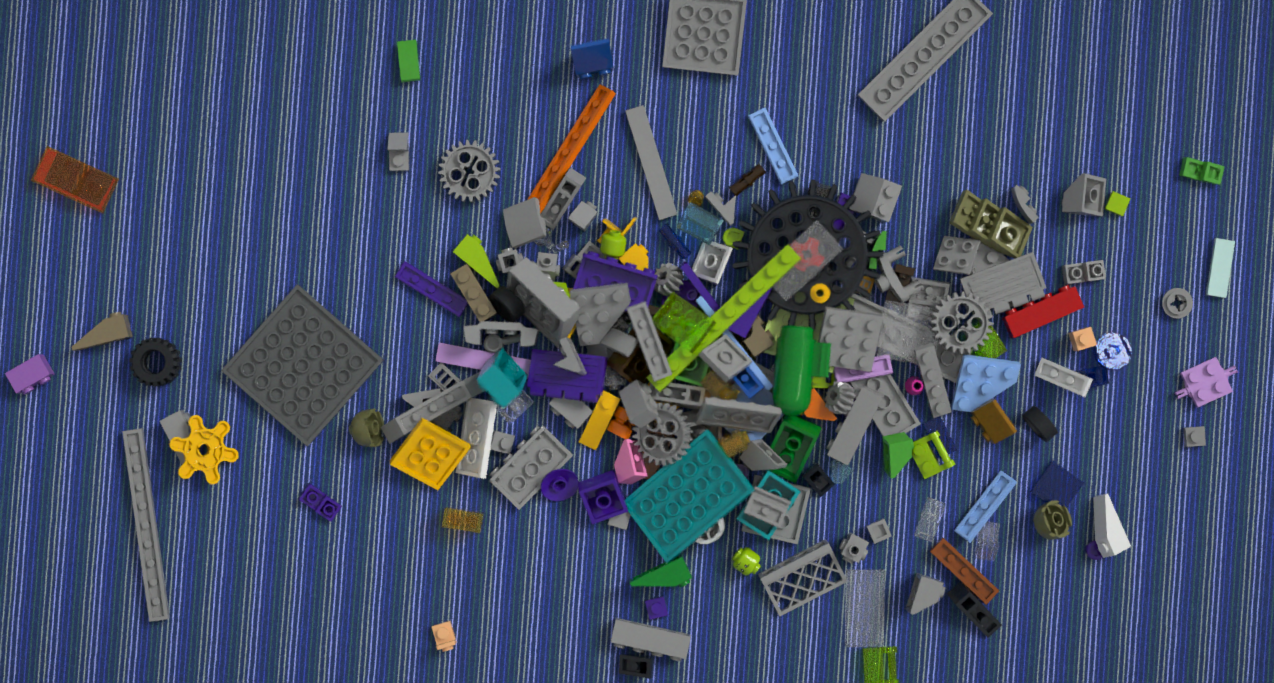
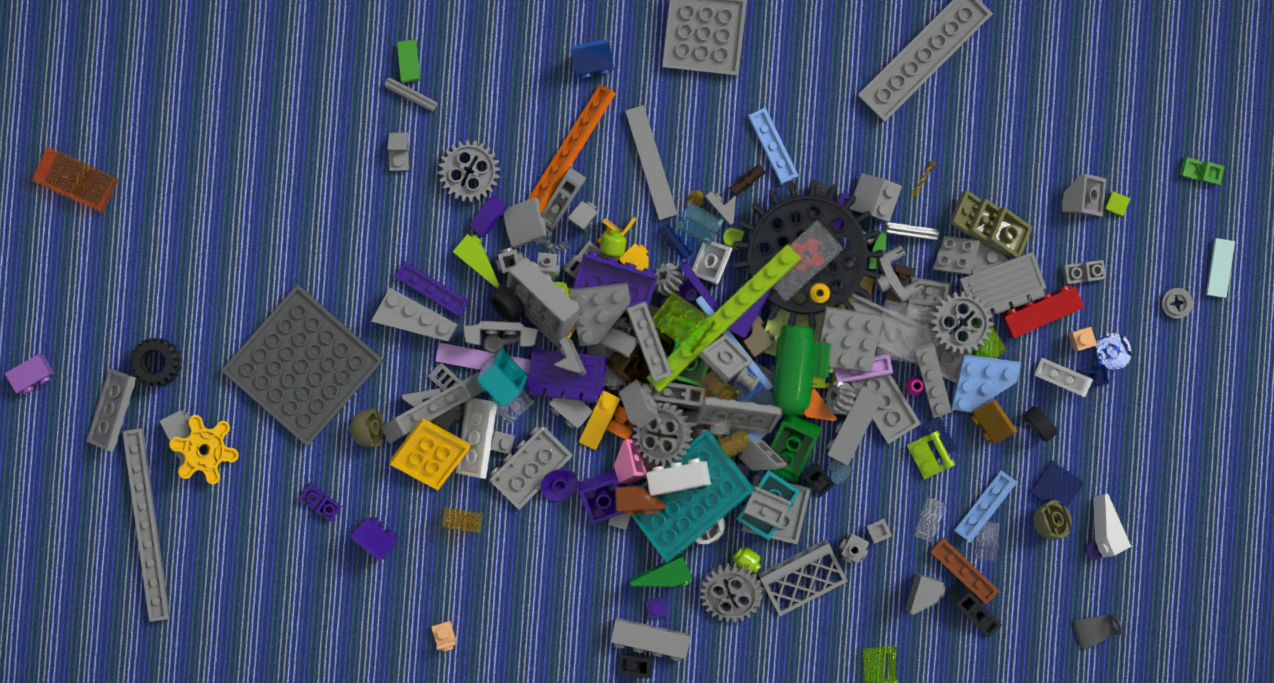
dark tan slope [71,312,133,351] -> none
dark tan arch [451,264,498,322] -> none
clear tile [845,569,885,647] -> none
bright green slope [882,432,914,479] -> none
light grey slope [1011,185,1039,224] -> none
lavender plate [1174,357,1238,408] -> none
light grey plate [1183,426,1206,447] -> none
none -> light grey plate [86,368,136,452]
none -> dark purple slope [350,516,399,562]
none -> light grey wedge [371,288,459,342]
none -> light grey axle [384,78,437,112]
none -> dark purple slope [469,195,508,238]
none -> dark orange slope [616,487,667,515]
none -> white brick [646,459,711,496]
none -> light grey gear [700,563,763,623]
none -> clear slope [710,419,731,435]
none -> light grey bush [735,368,761,393]
none -> axle [884,222,939,240]
none -> clear yellow hinge [912,160,936,196]
none -> dark grey piece [1074,614,1123,650]

